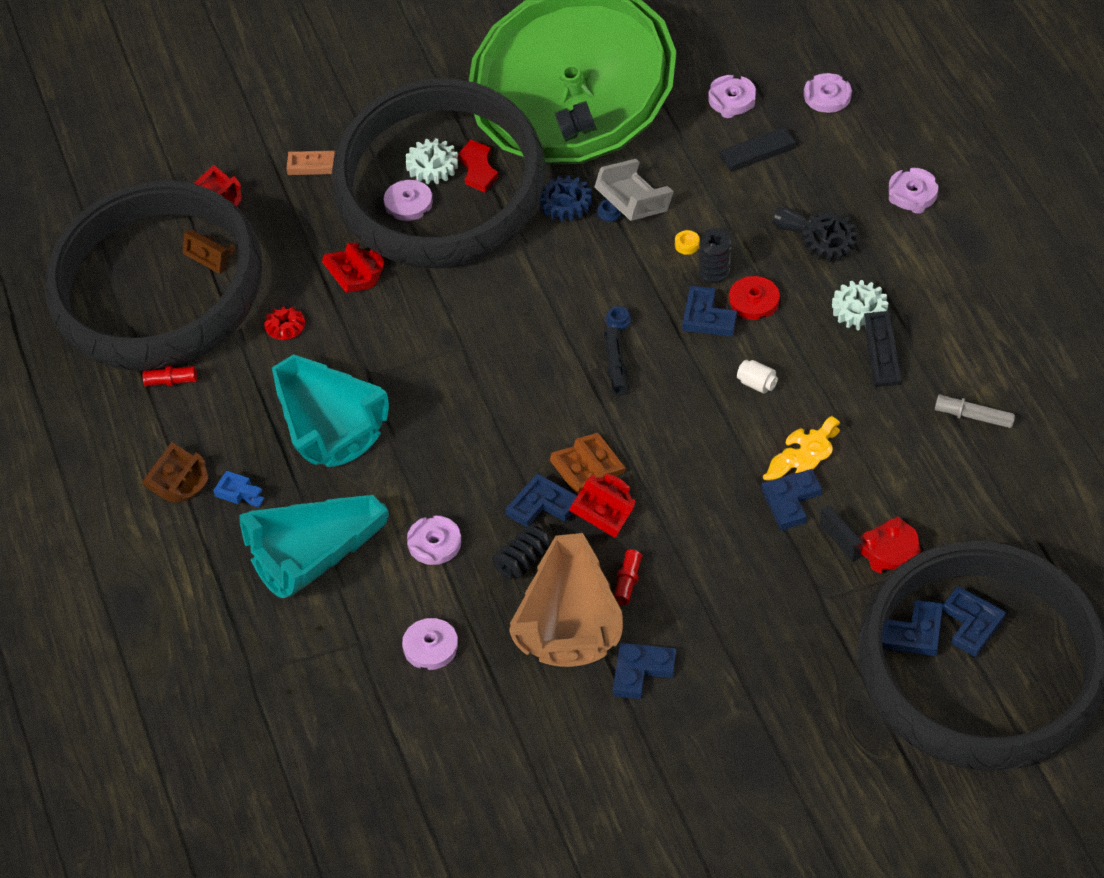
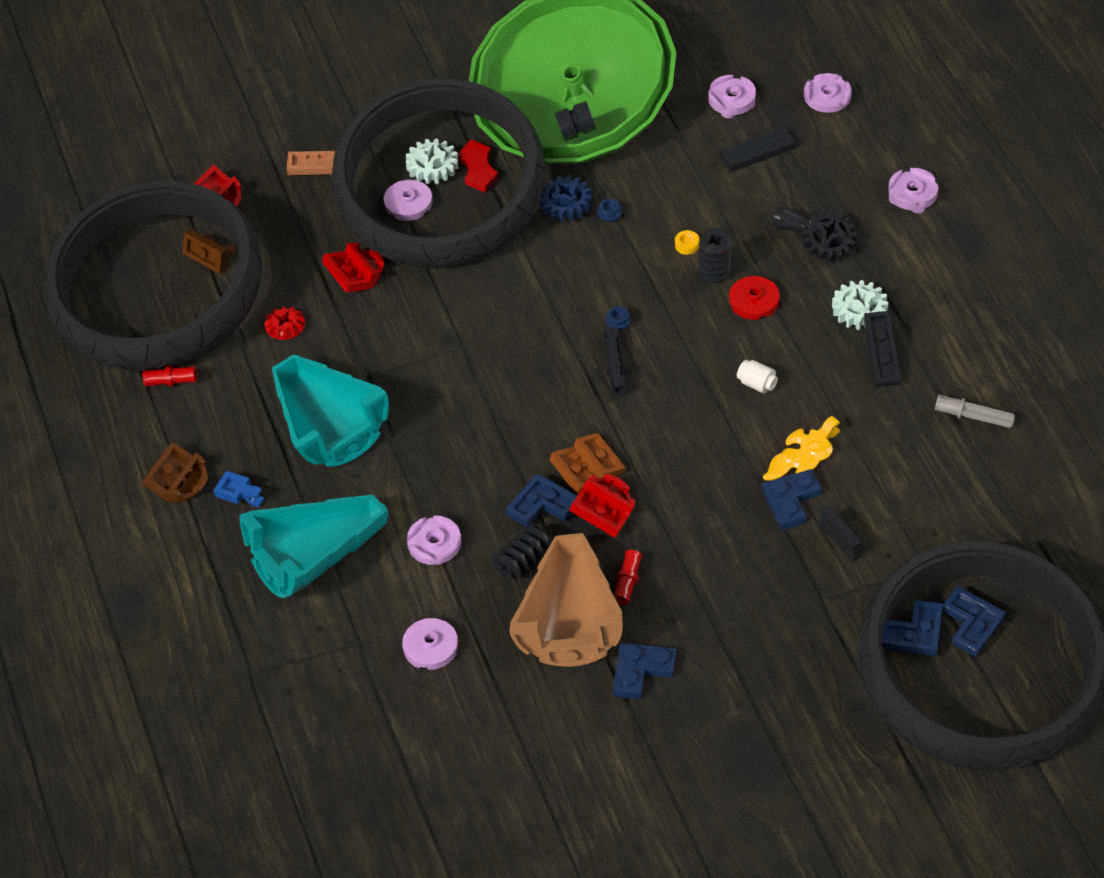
light grey panel [595,159,674,221] -> none
dark blue plate [682,286,737,337] -> none
red slope [859,517,921,573] -> none

